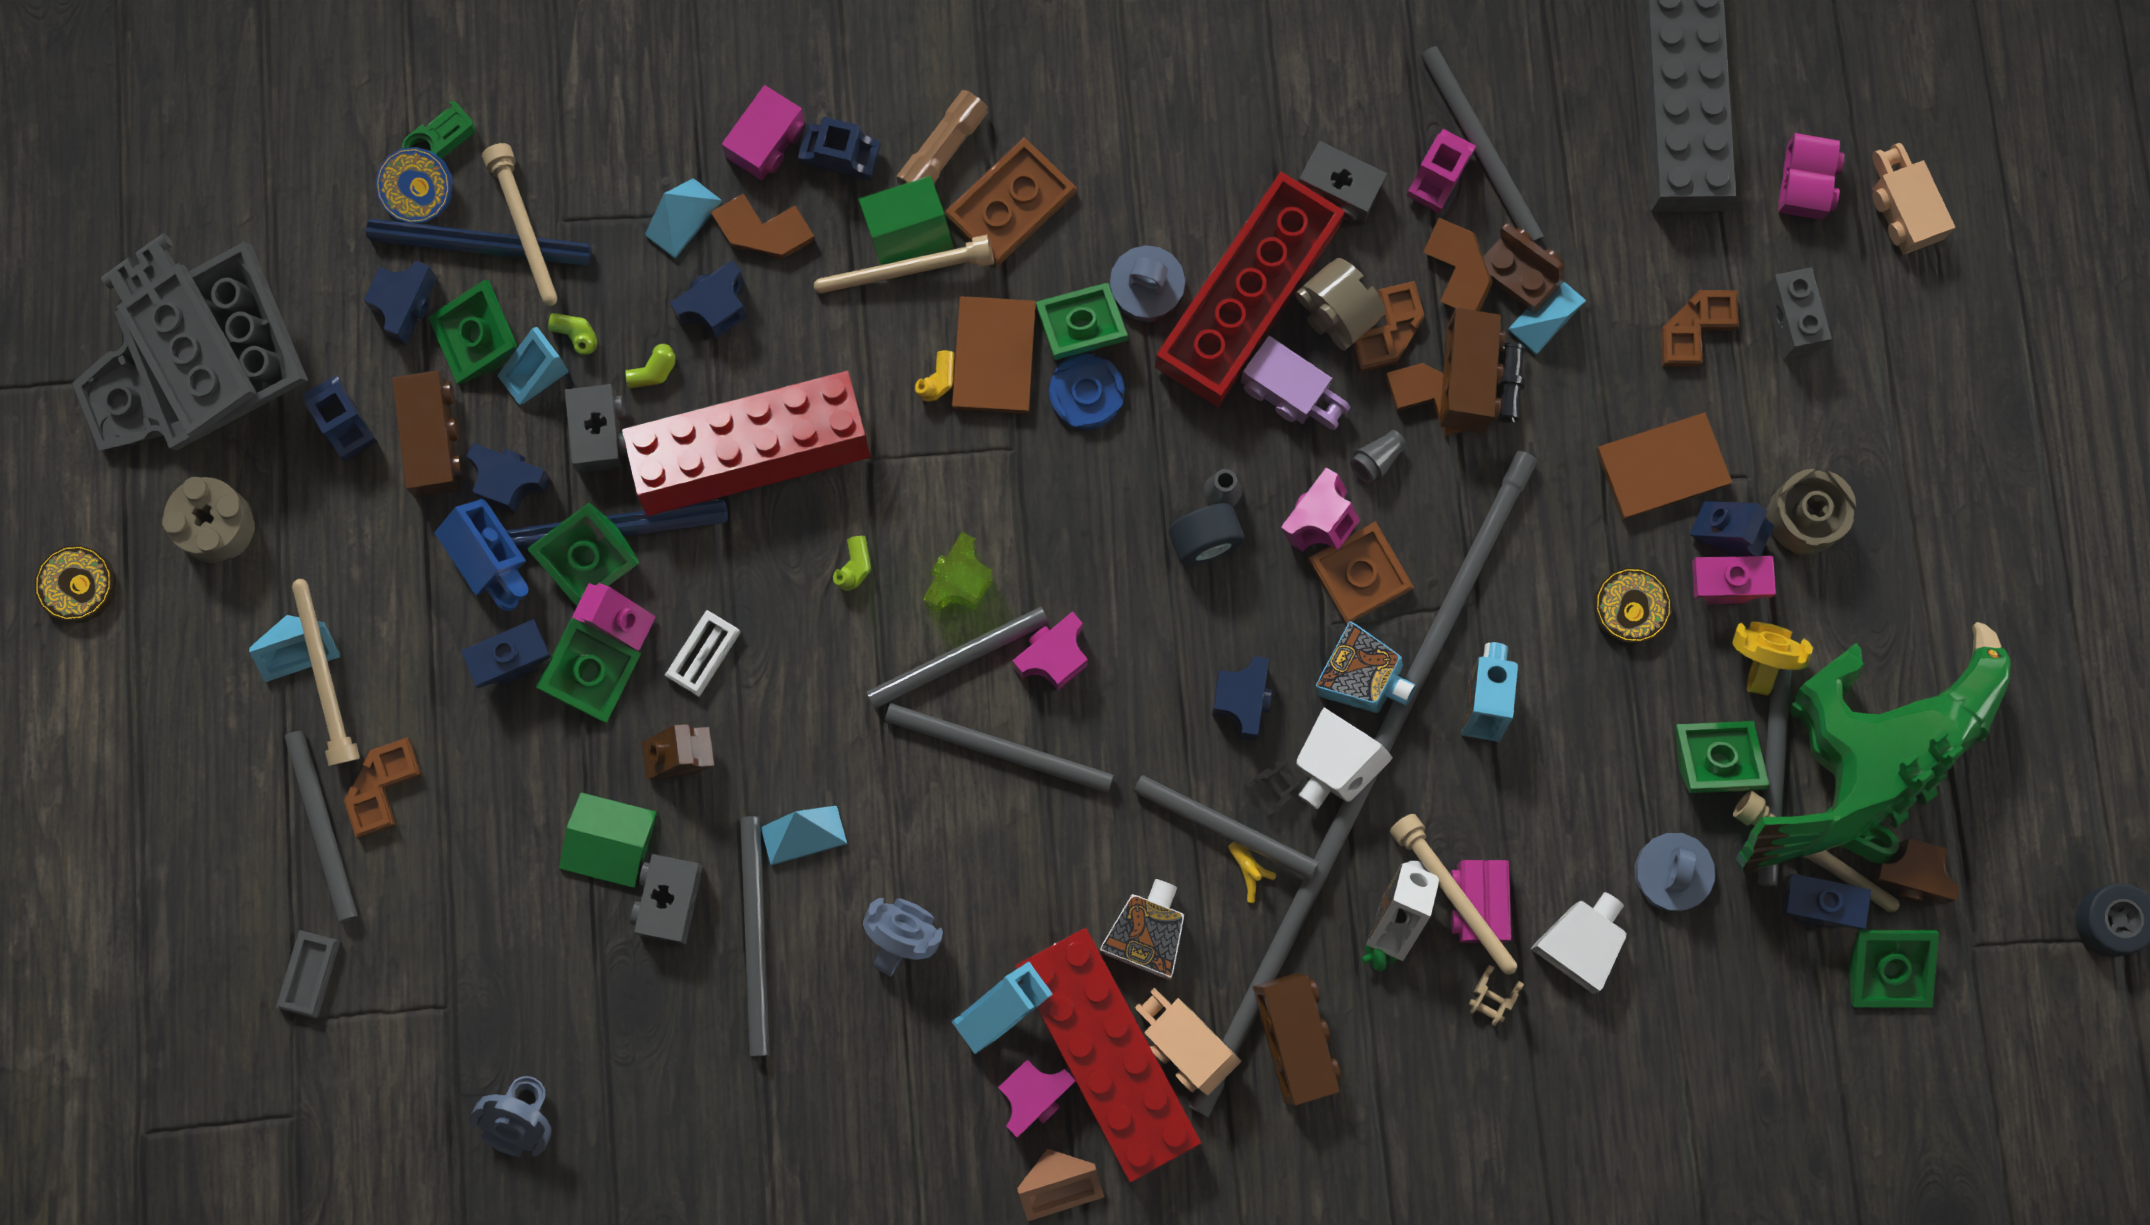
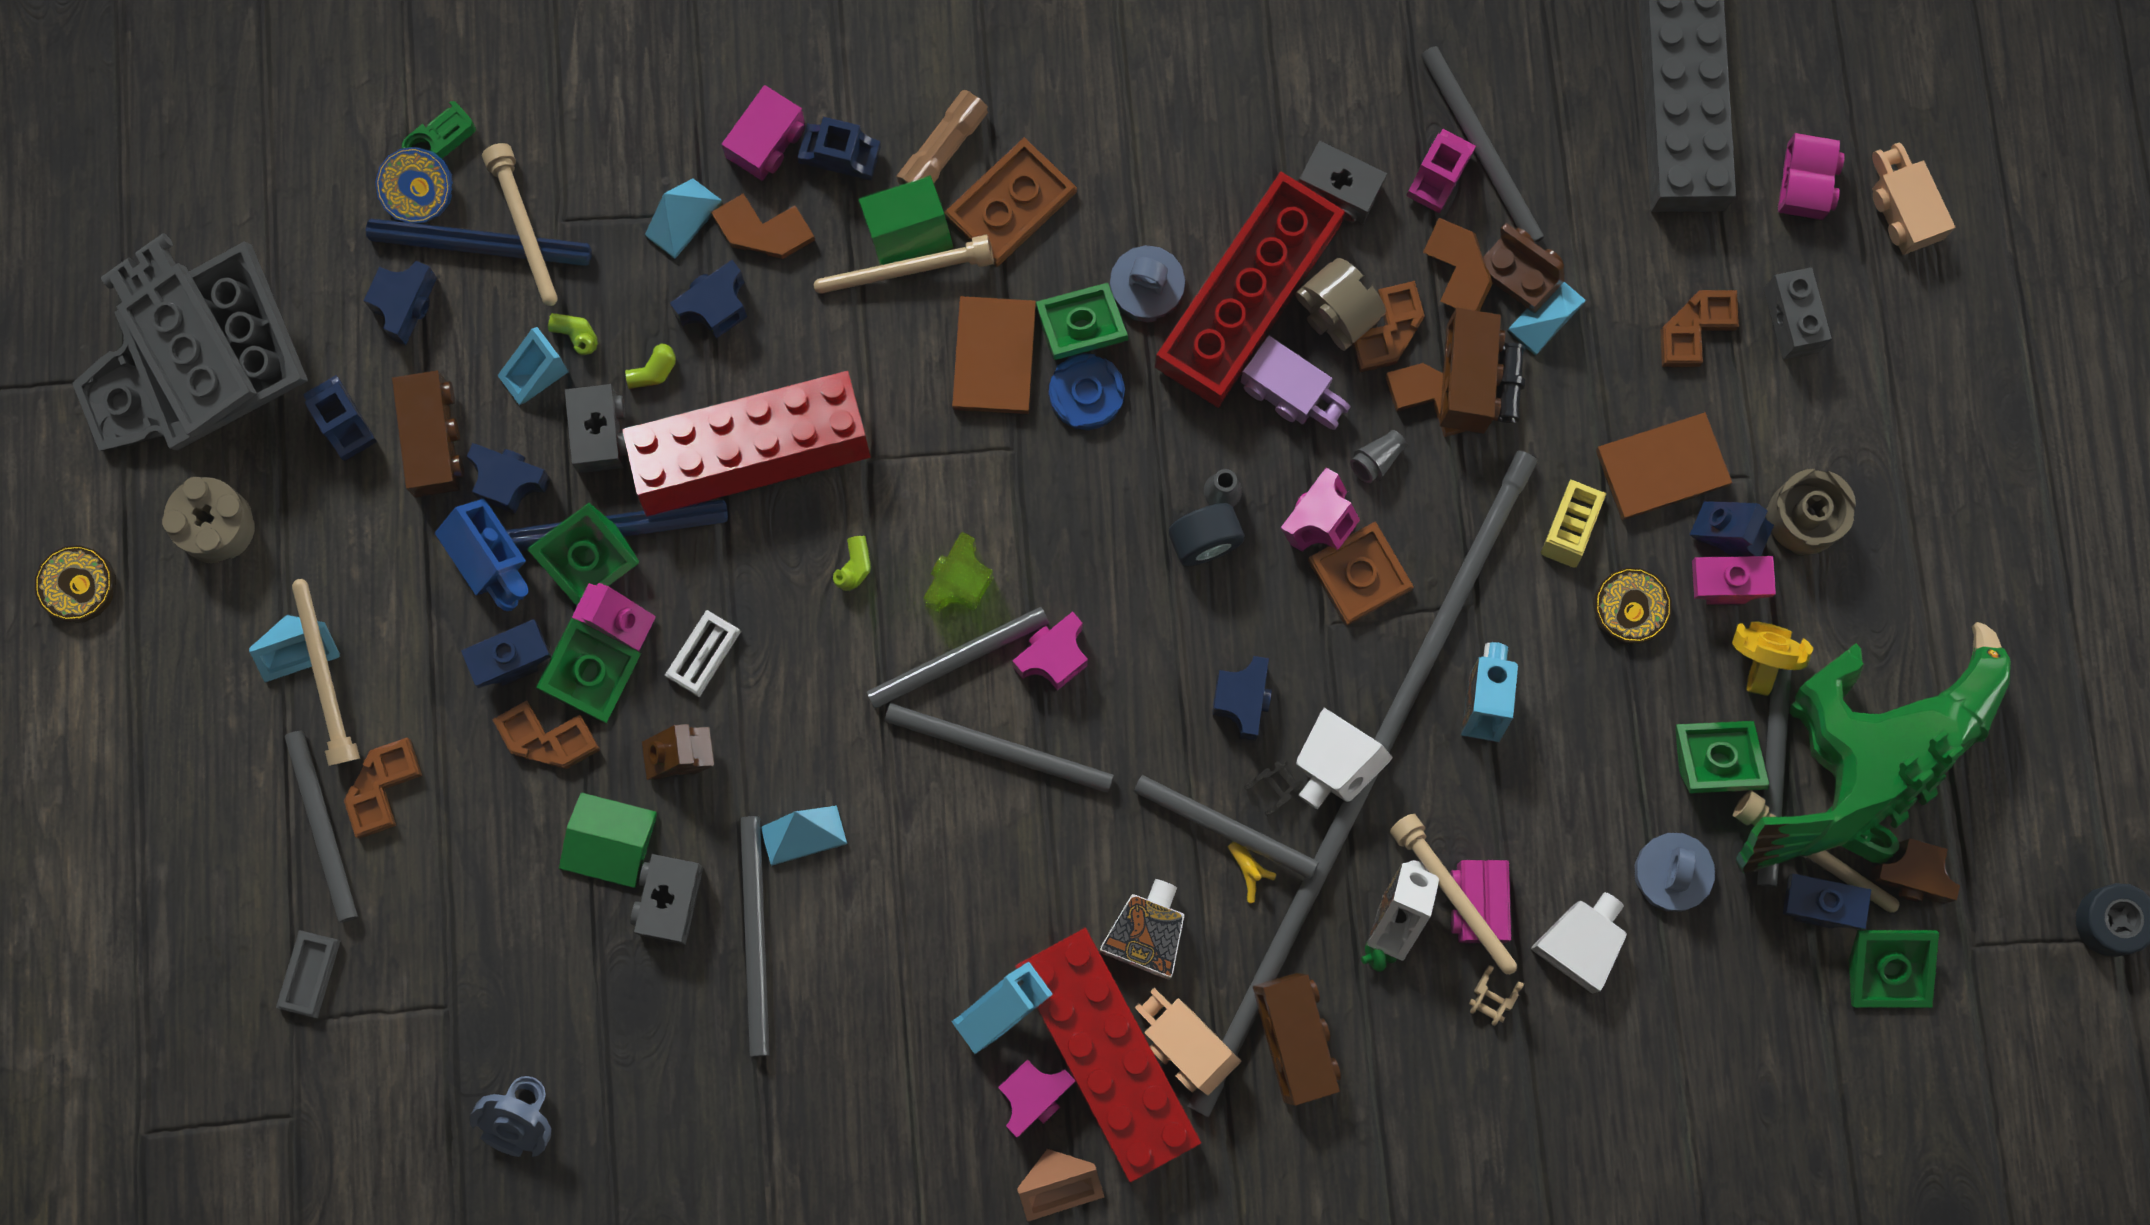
green slope [428,280,518,384] -> none
sand blue tile [863,898,943,977] -> none
yellow arm [915,350,956,402] -> none
torso [1315,621,1416,713] -> none
none -> dark orange tile [492,700,600,769]
none -> light yellow slope [1541,479,1606,568]

